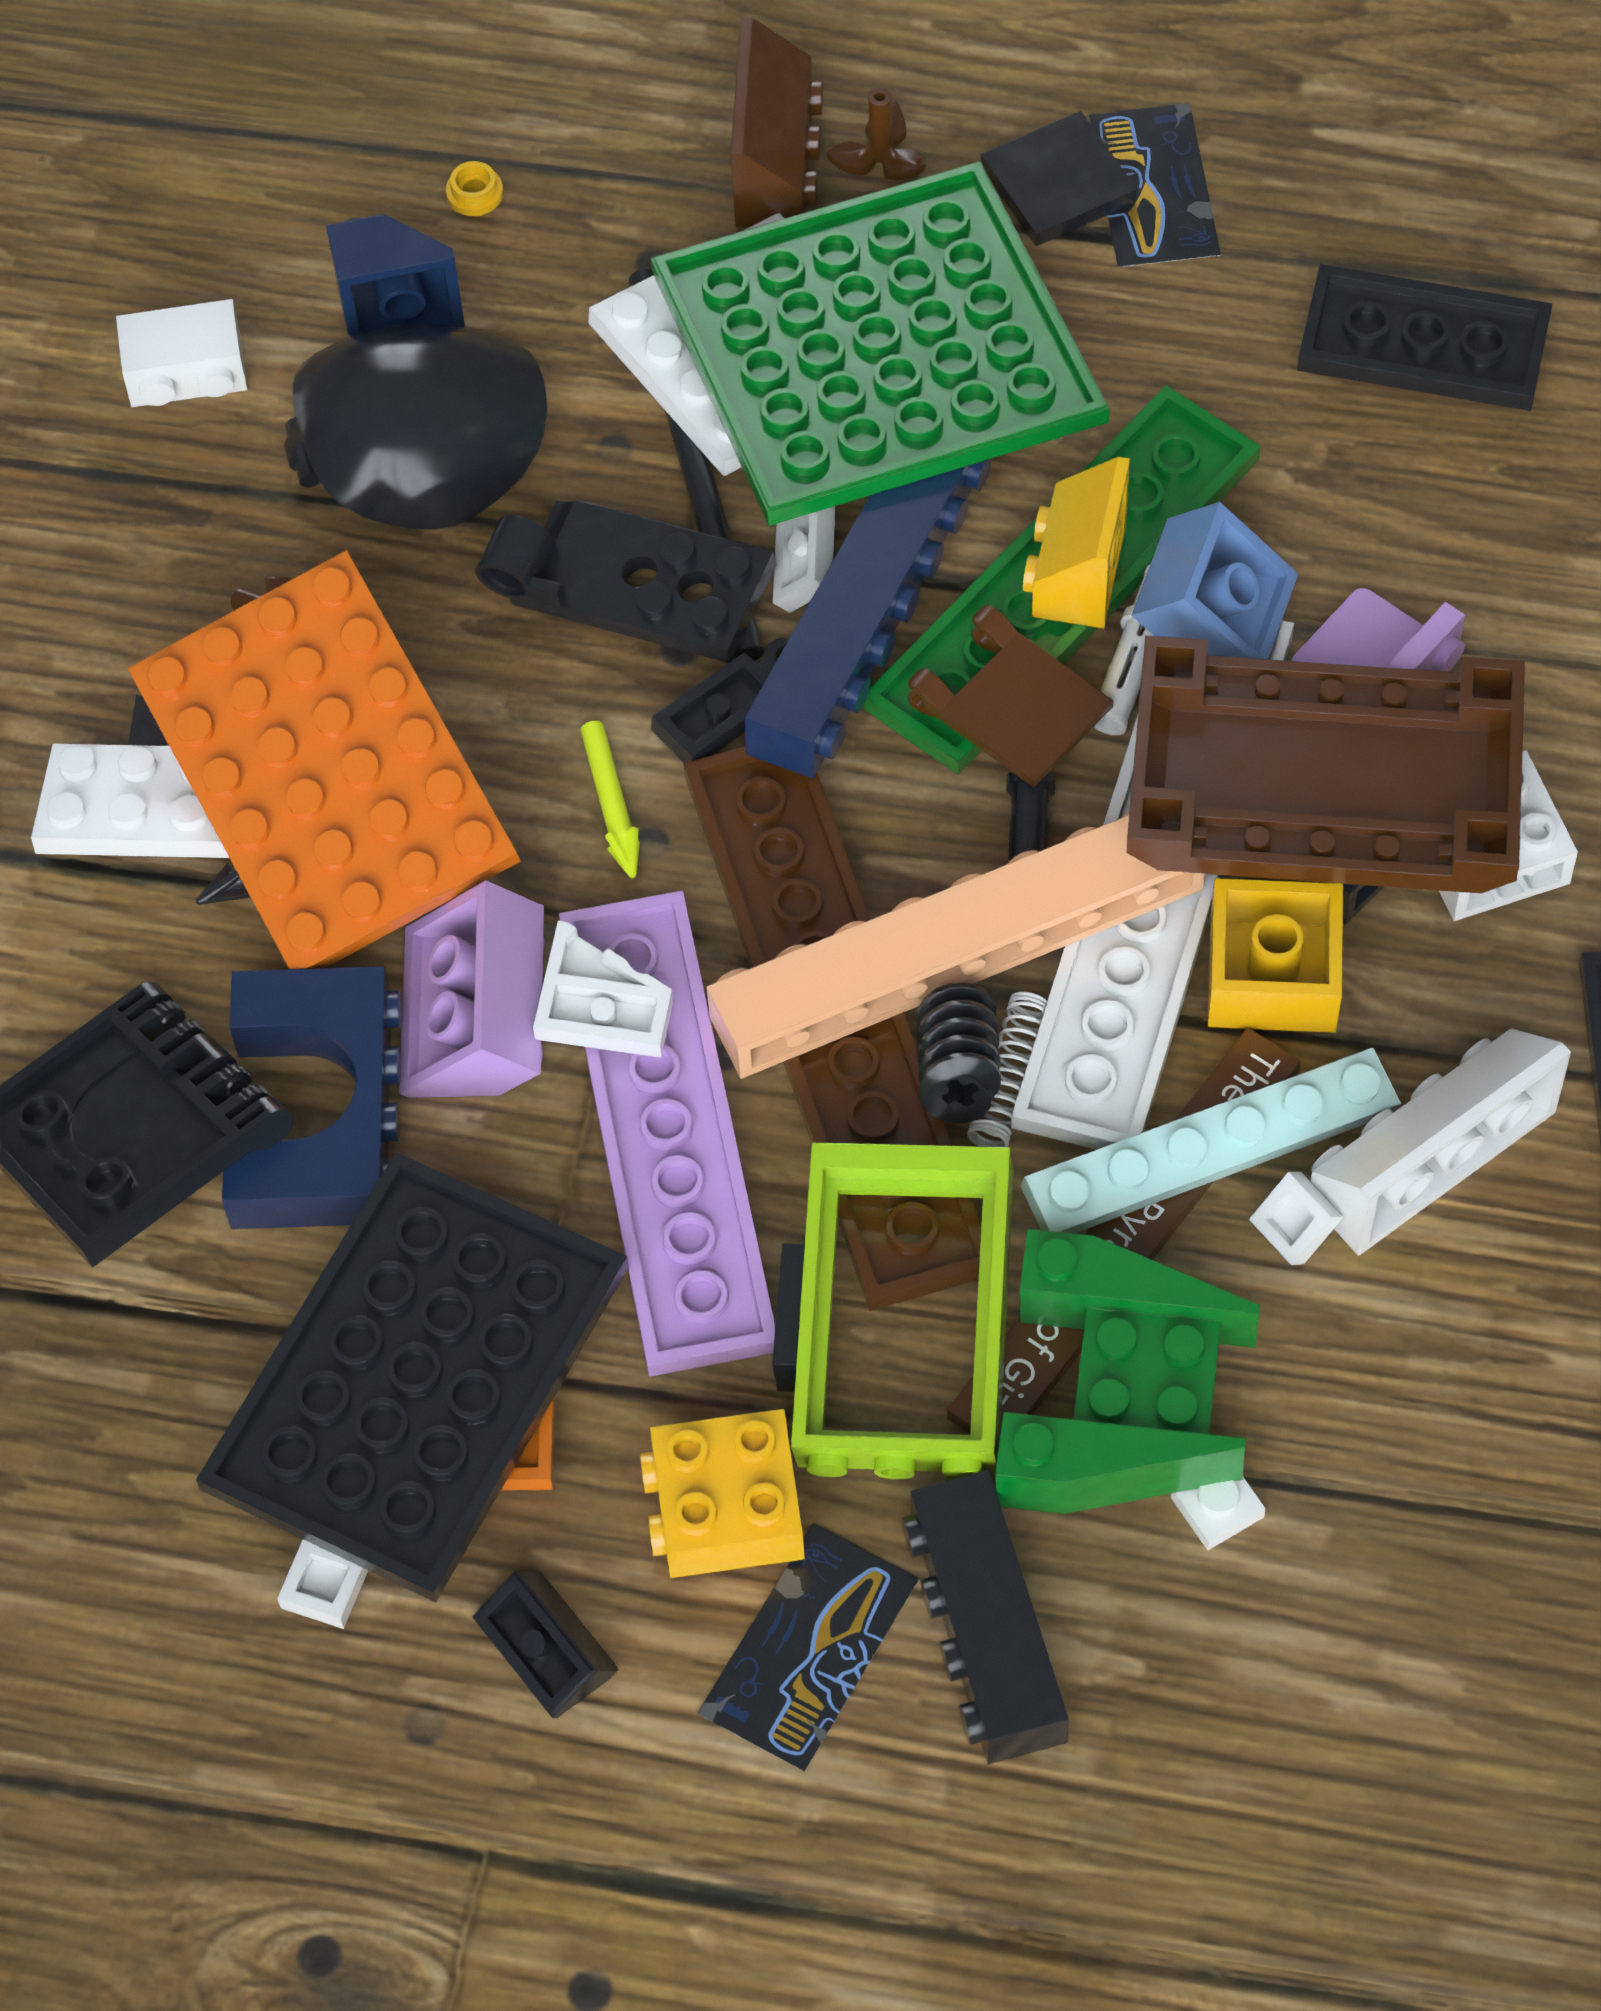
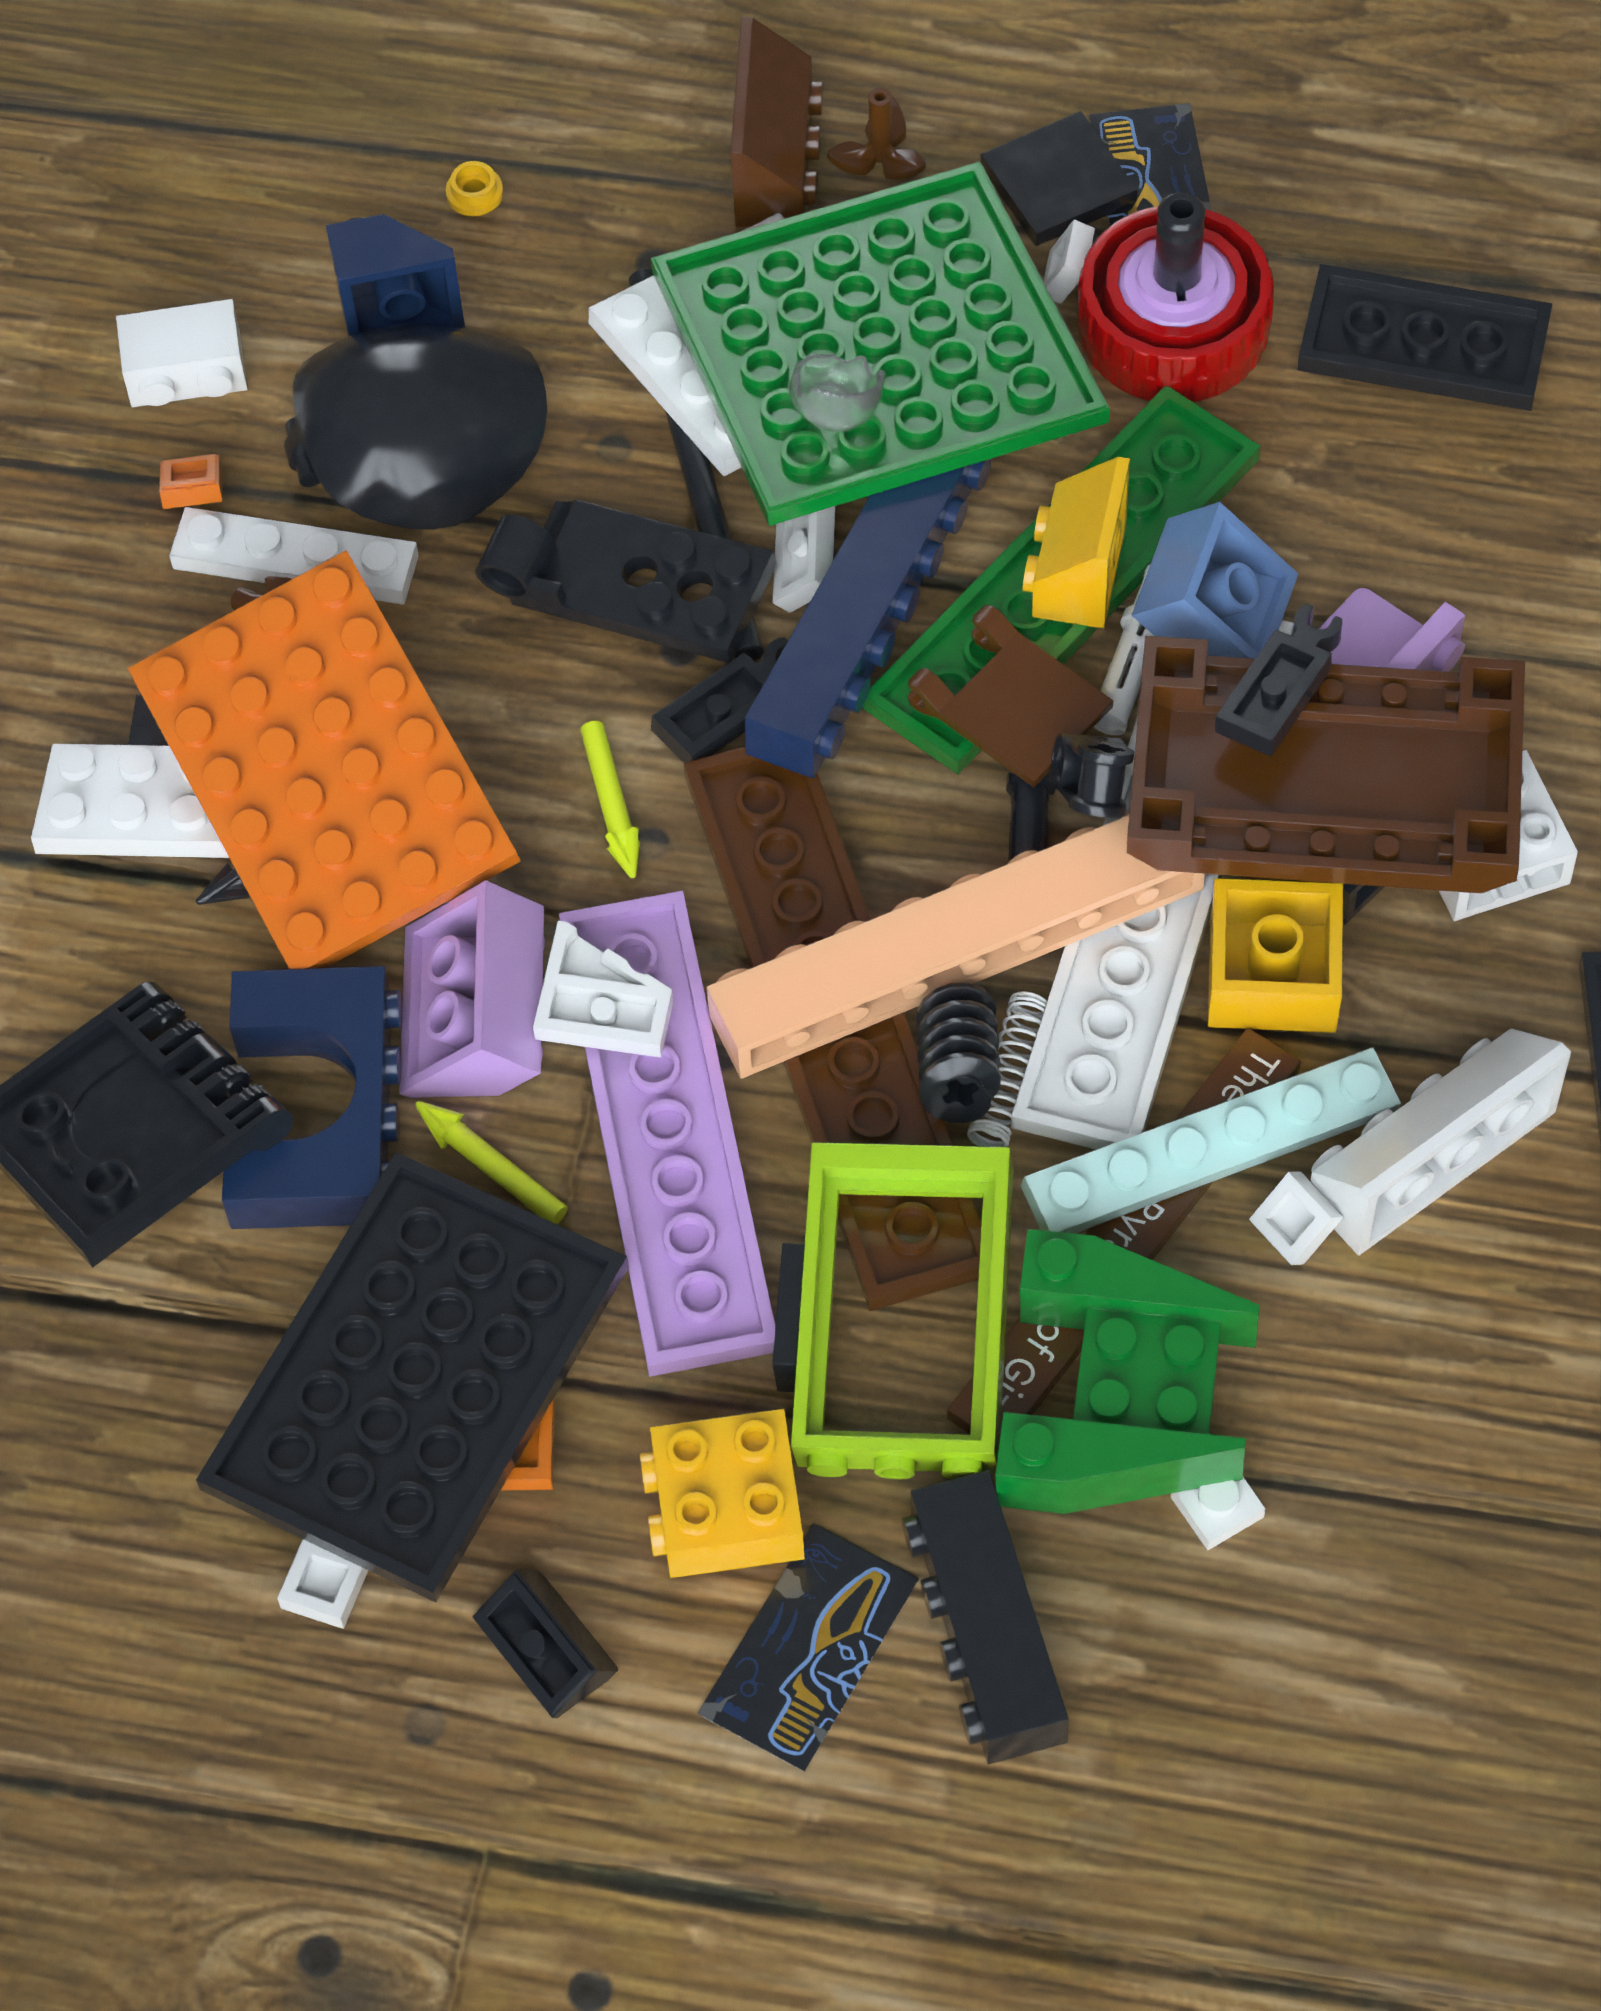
none -> orange tile [159,454,223,509]
none -> white plate [169,507,419,605]
none -> neon yellow piece [415,1101,568,1224]
none -> clear hair [789,354,885,432]
none -> white plate [1043,220,1095,304]
none -> black piece [1051,733,1134,818]
none -> red wheel [1077,192,1274,402]
none -> black plate [1215,604,1342,757]

